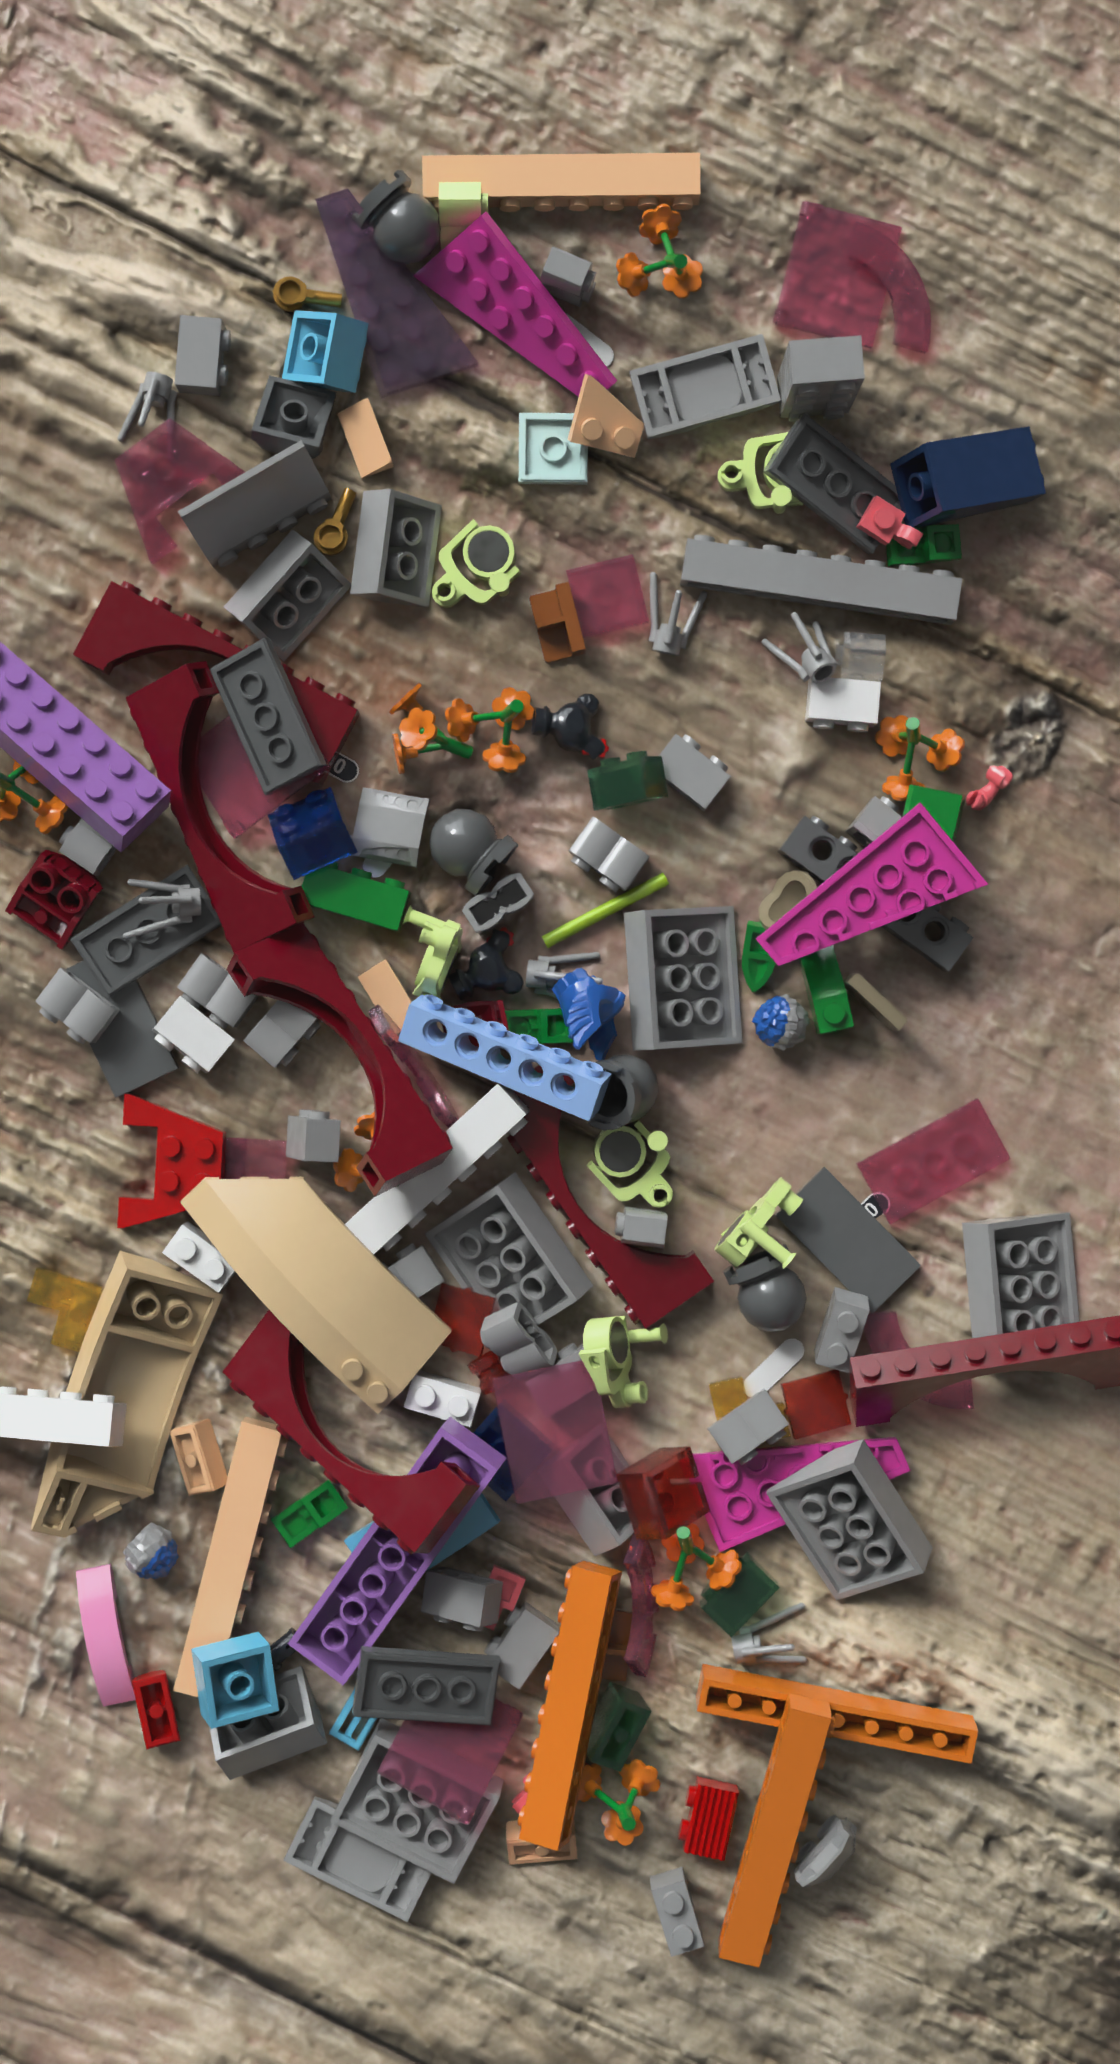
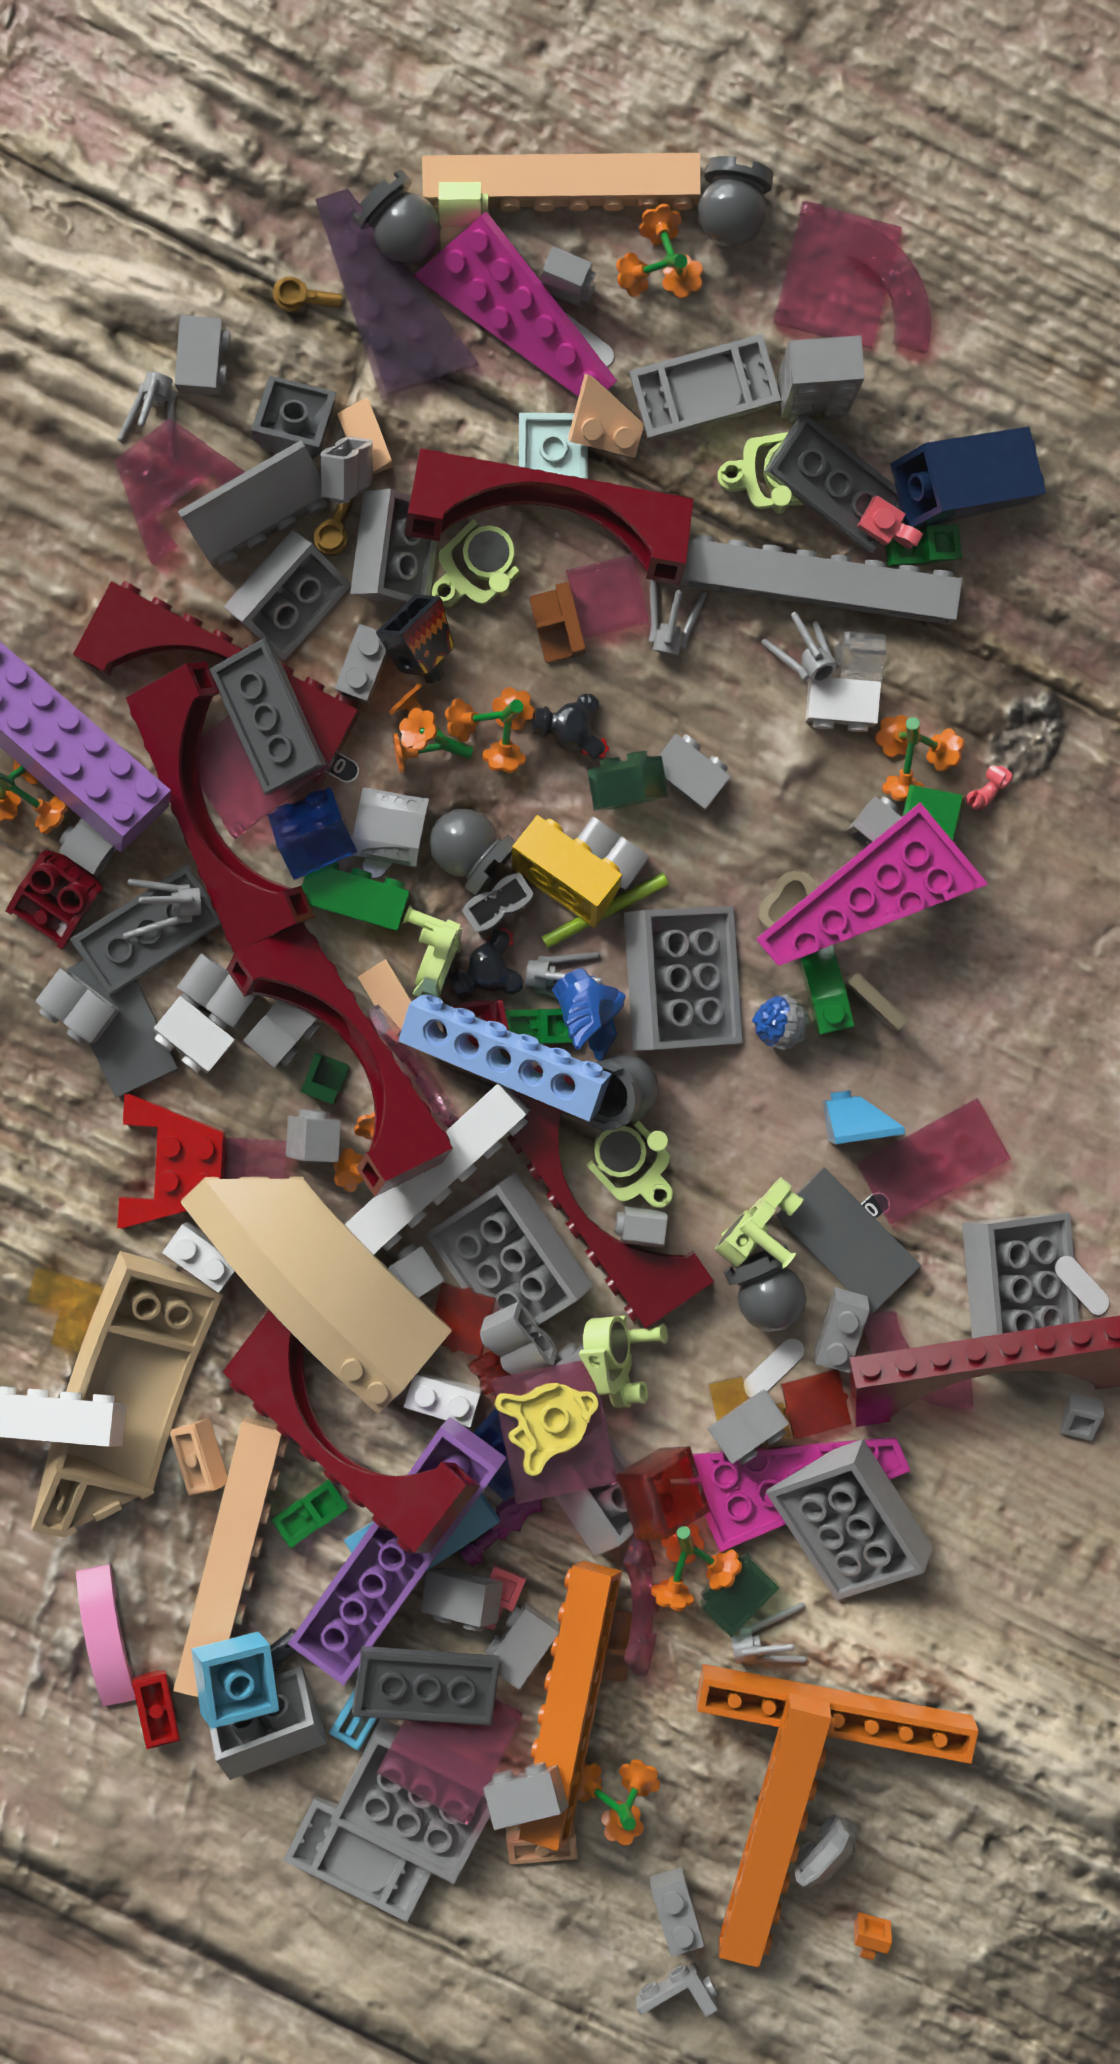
light grey piece [123,1522,179,1579] -> none
medium azure slope [282,310,369,393] -> none
clear green brick [587,1682,652,1772] -> none
red brick [678,1776,739,1861] -> none
green plate [742,920,776,992] -> none
dark grey brick [778,816,974,972] -> none
none -> dark green panel [301,1053,349,1104]
none -> light grey brick [321,437,373,504]
none -> light grey brick [334,624,389,706]
none -> black torso [376,594,454,684]
none -> dark red arch [405,448,694,585]
none -> magenta piece [459,1487,543,1567]
none -> light grey piece [483,1762,569,1830]
none -> light yellow tile [495,1383,599,1477]
none -> yellow slope [512,815,622,928]
none -> light grey bracket [636,1962,719,2017]
none -> dark grey tile [698,156,774,248]
none -> dark azure slope [823,1090,905,1144]
none -> orange tile [854,1912,892,1961]
none -> white sticker [1055,1256,1109,1315]
none -> light grey slope [1060,1392,1104,1441]

